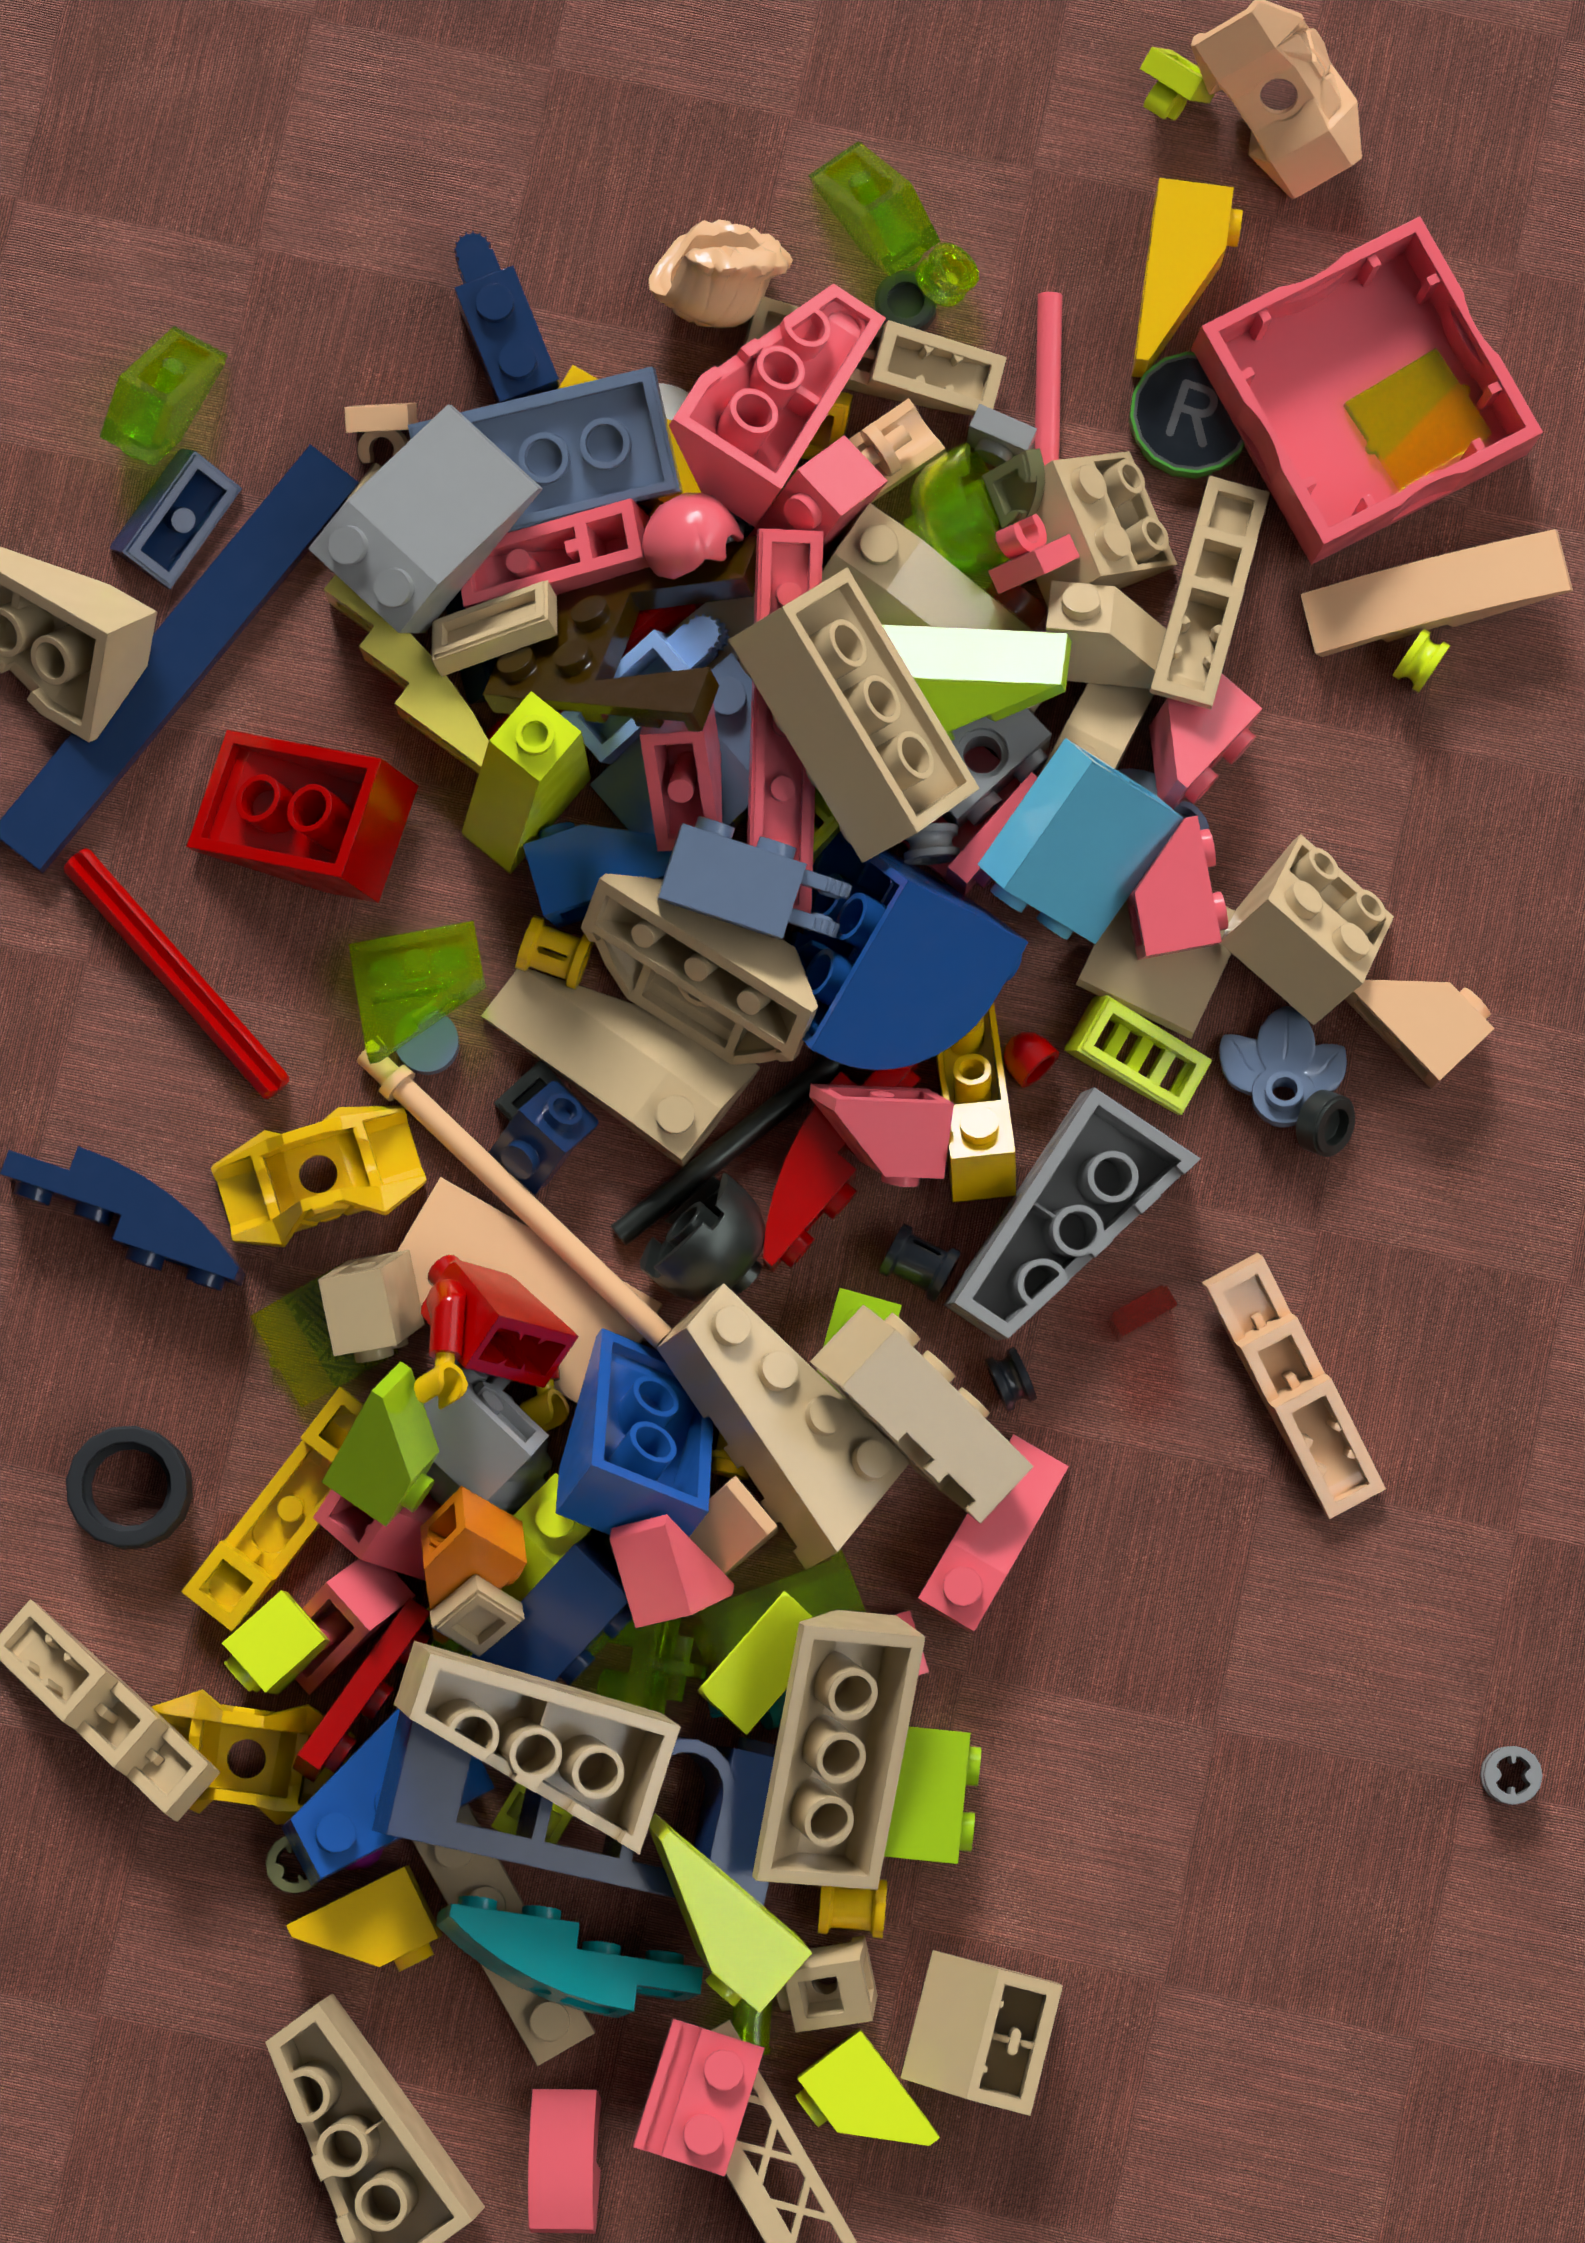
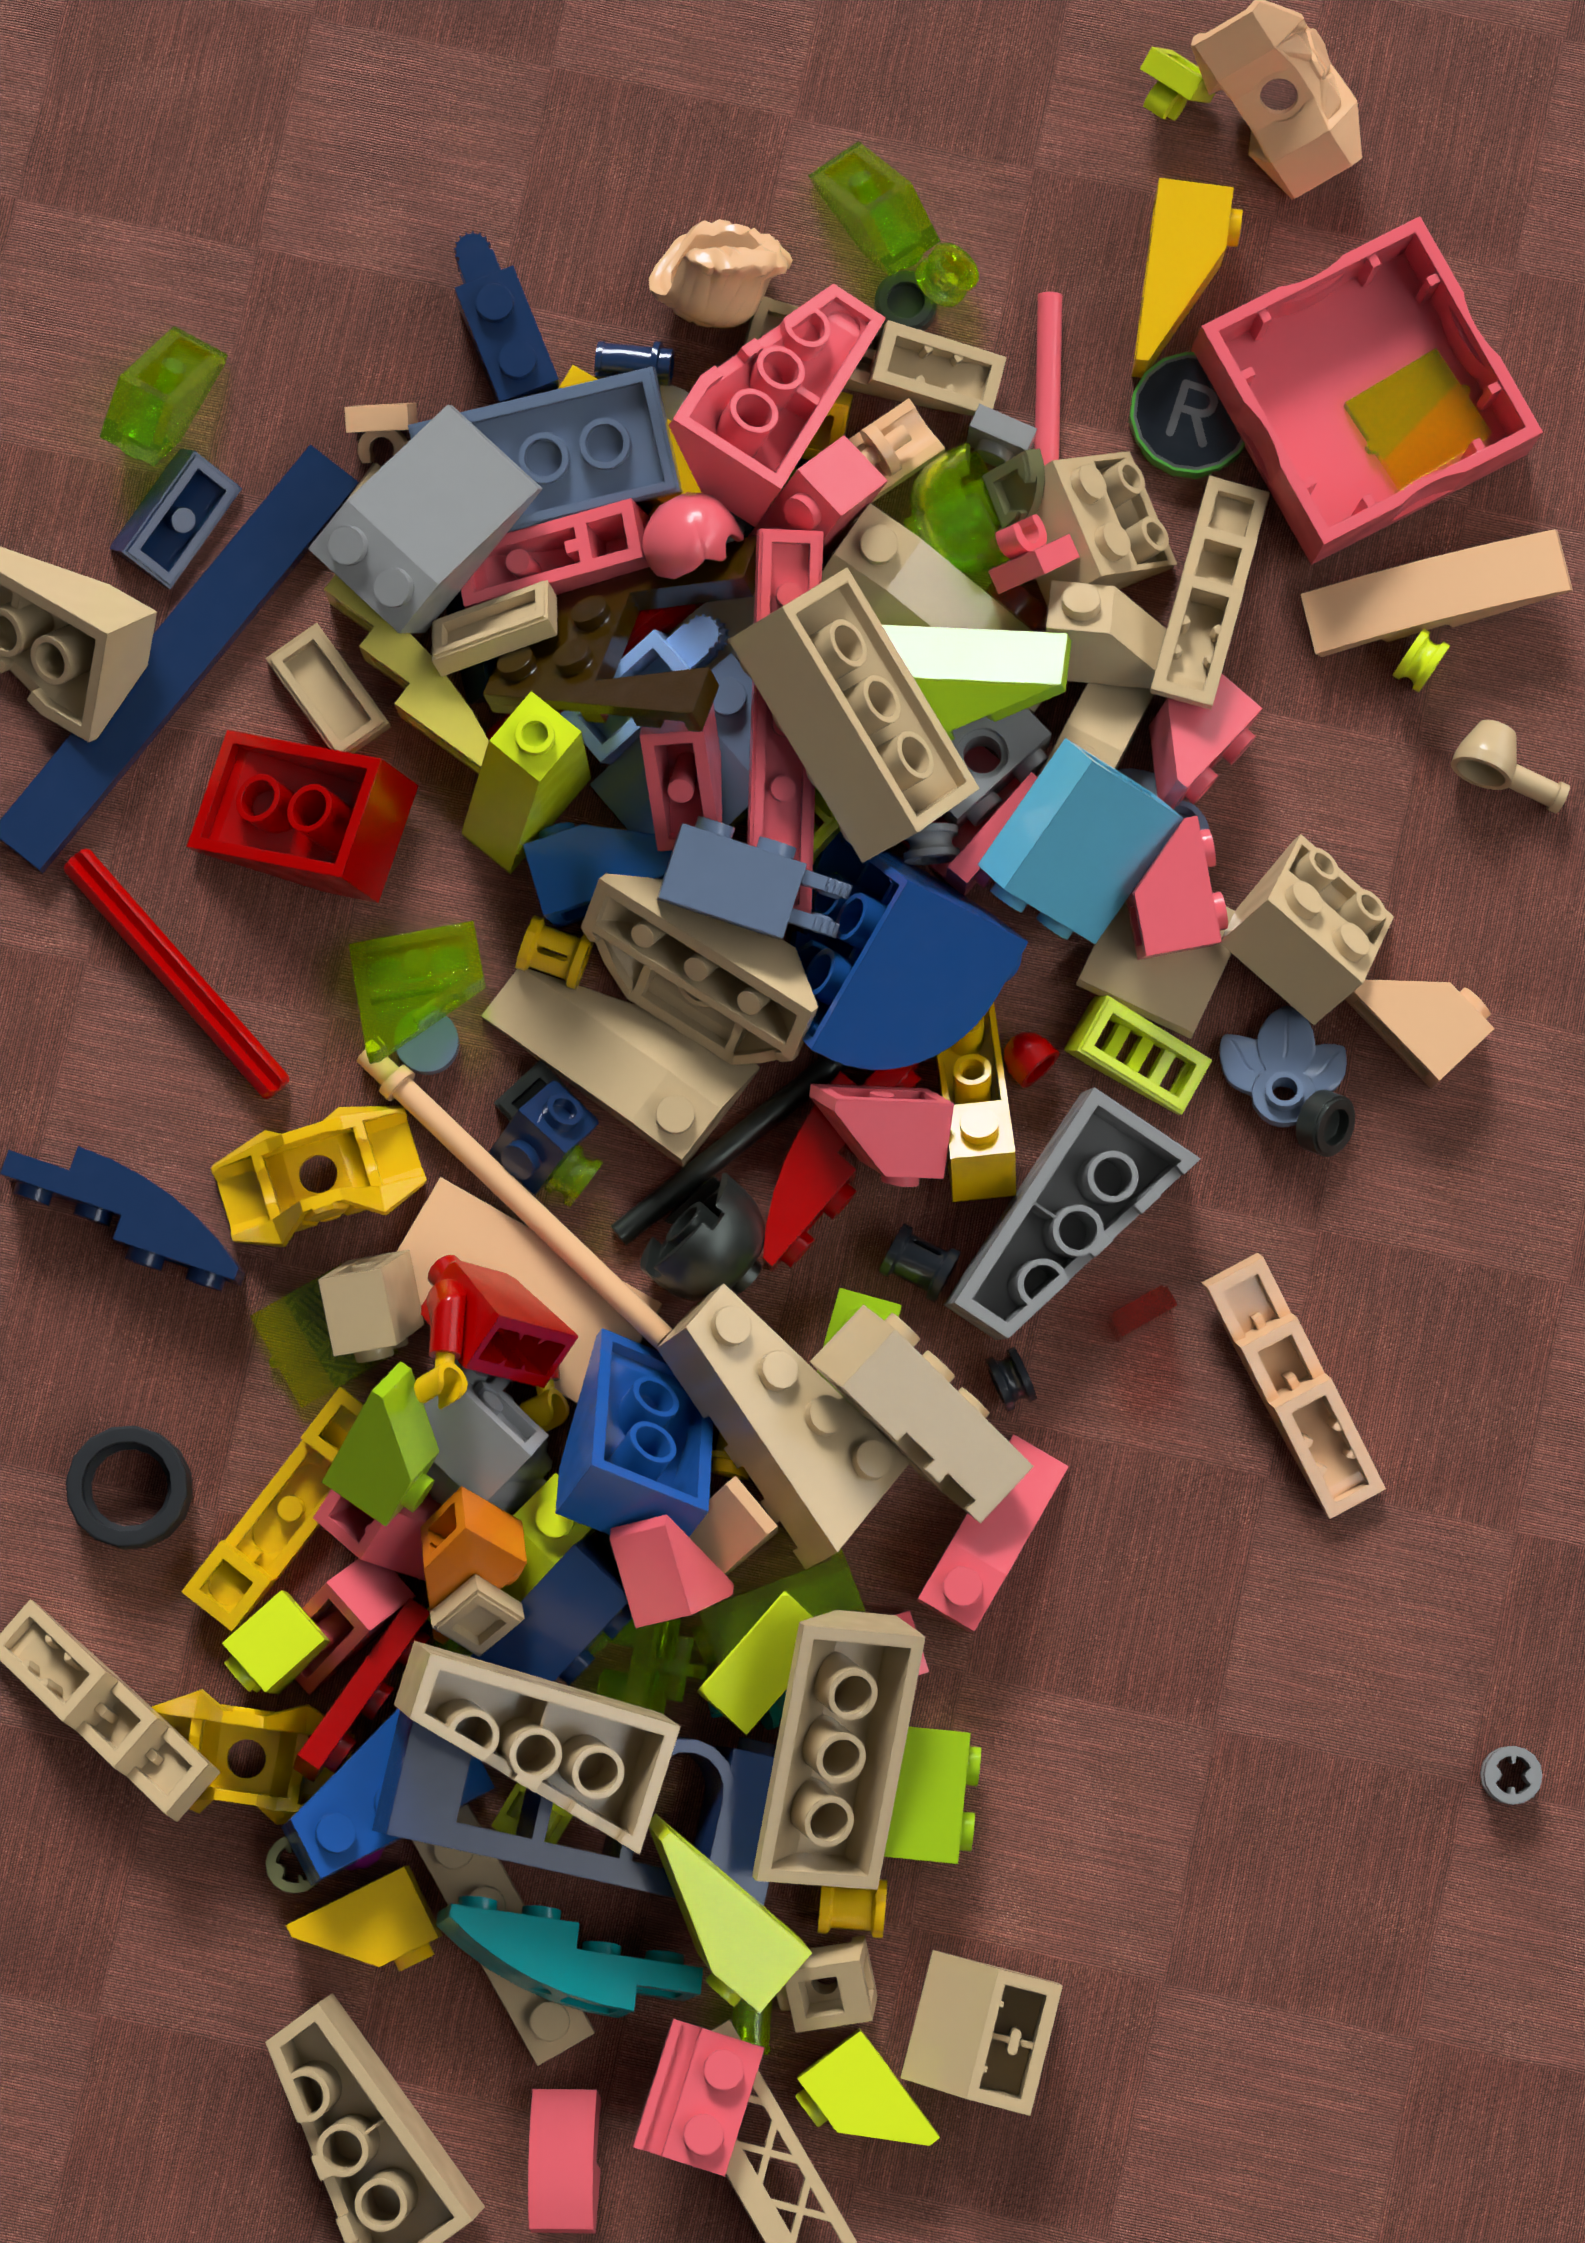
none -> tan tile [265,623,391,753]
none -> clear neon green bush [544,1144,604,1208]
none -> dark blue pin [594,341,675,387]
none -> tan bar [1451,720,1570,814]

